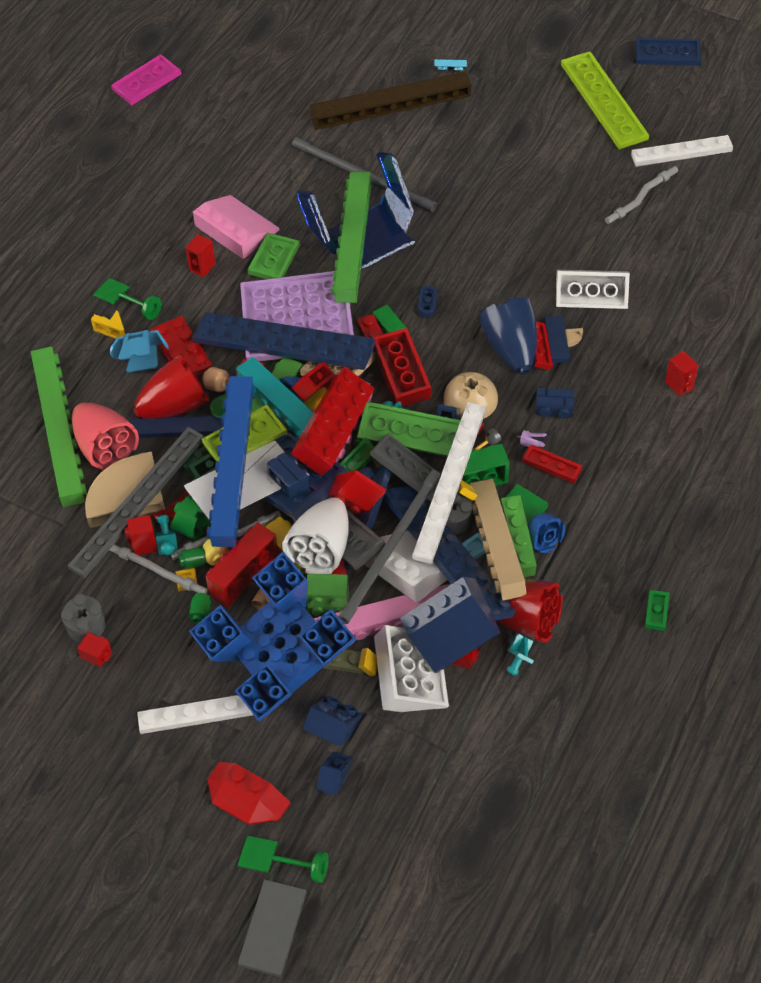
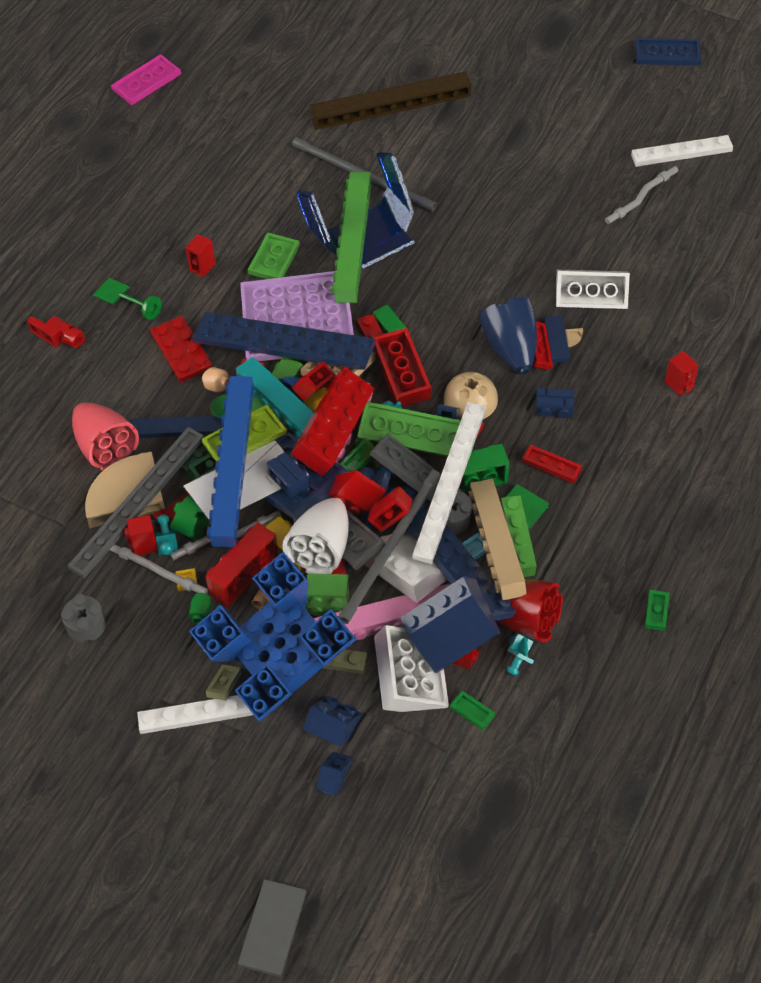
bright green brick [31,347,87,508] -> none
red brick [77,632,112,667] -> none
yellow slope [91,311,125,339] -> none
dark azure piece [110,330,170,373] -> none
red cylinder [133,354,210,419] -> none
green brick [178,547,208,570] -> none
bright pink slope [193,195,279,259] -> none
light yellow head [202,539,230,566] -> none
red wedge [208,762,290,825] -> none
green piece [237,836,328,883] -> none
yellow tile [358,648,378,676] -> none
dark blue plate [418,285,438,317] -> none
medium azure plate [435,59,467,70] -> none
yellow tile [458,480,478,501] -> none
dark grey hinge [473,428,501,450] -> none
lavender piece [517,430,547,447] -> none
blue cylinder [527,513,565,553] -> none
lime plate [561,51,649,149] -> none
none -> red plate [27,316,85,348]
none -> olive plate [206,664,242,701]
none -> red brick [368,486,412,532]
none -> green tile [449,690,495,731]

